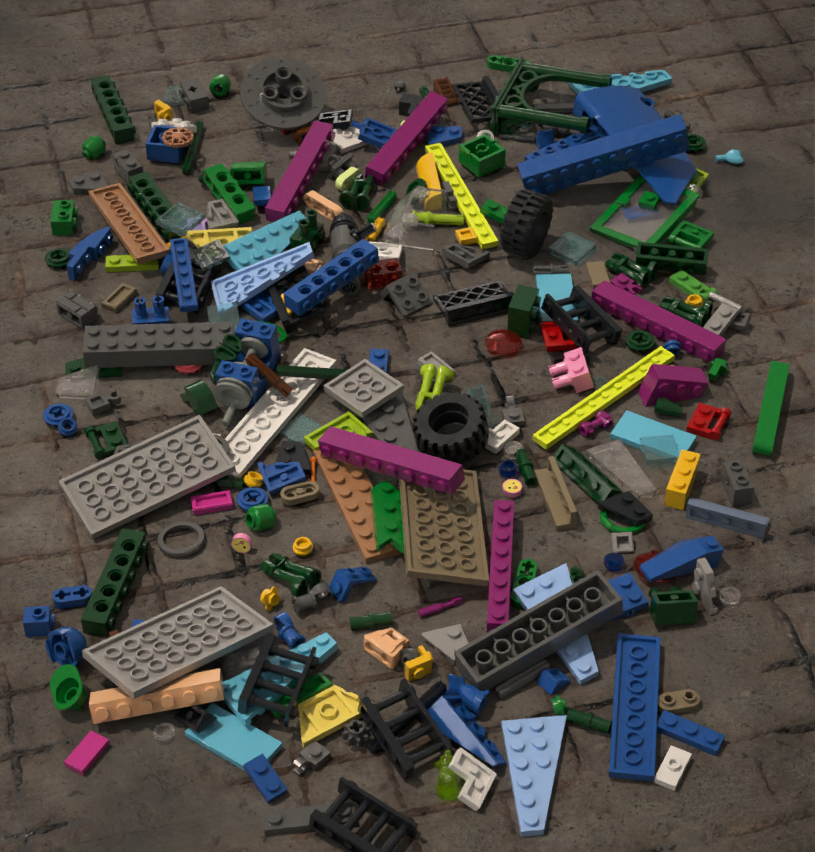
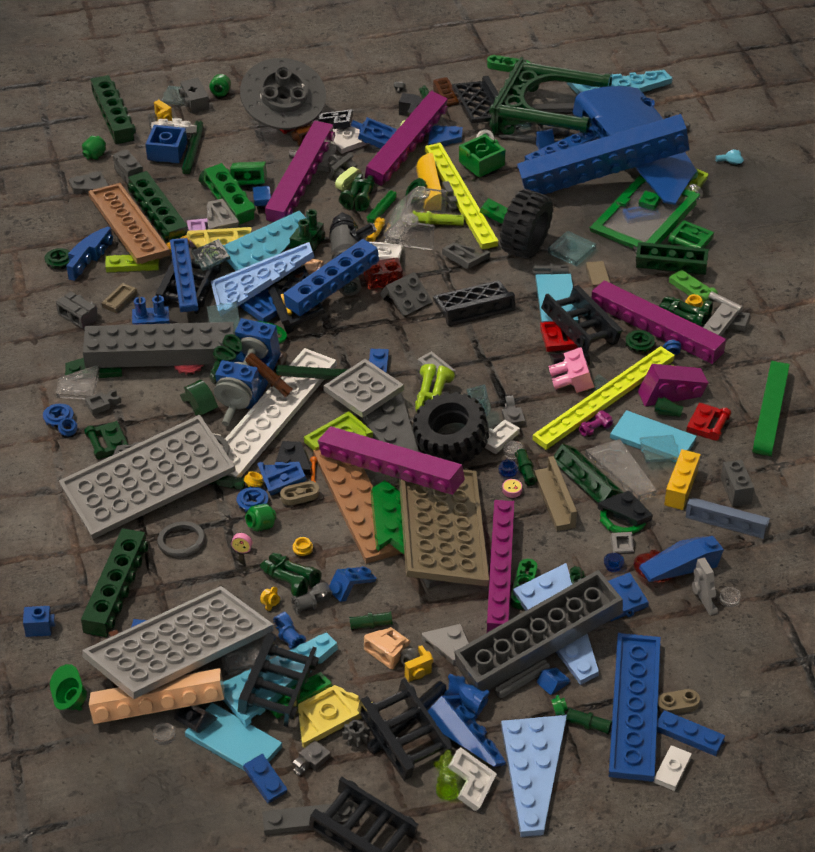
blue cylinder [45,626,87,668] -> none
green brick [50,200,78,235] -> none
blue beam [52,585,92,609] -> none
dark pink tile [64,731,110,775] -> none
clear light blue plate [156,202,205,237] -> none
blue beam [159,246,173,274] -> none
nougat wheel [162,127,194,148] -> none
dark pink tile [191,490,233,515] -> none
clear light blue piece [279,413,322,446] -> none
light nougat beam [303,190,344,221] -> none
magenta piece [417,597,463,618] -> none
yellow plate [455,227,477,246] -> none
clear red dish [485,329,522,356] -> none
dark green brick [507,284,541,339] -> none
dark green piece [605,253,660,288] -> none
magenta plate [610,273,642,295] -> none
dark green brick [649,586,698,626] -> none
dark green gear [688,134,706,153] -> none
green piece [708,358,728,382] -> none

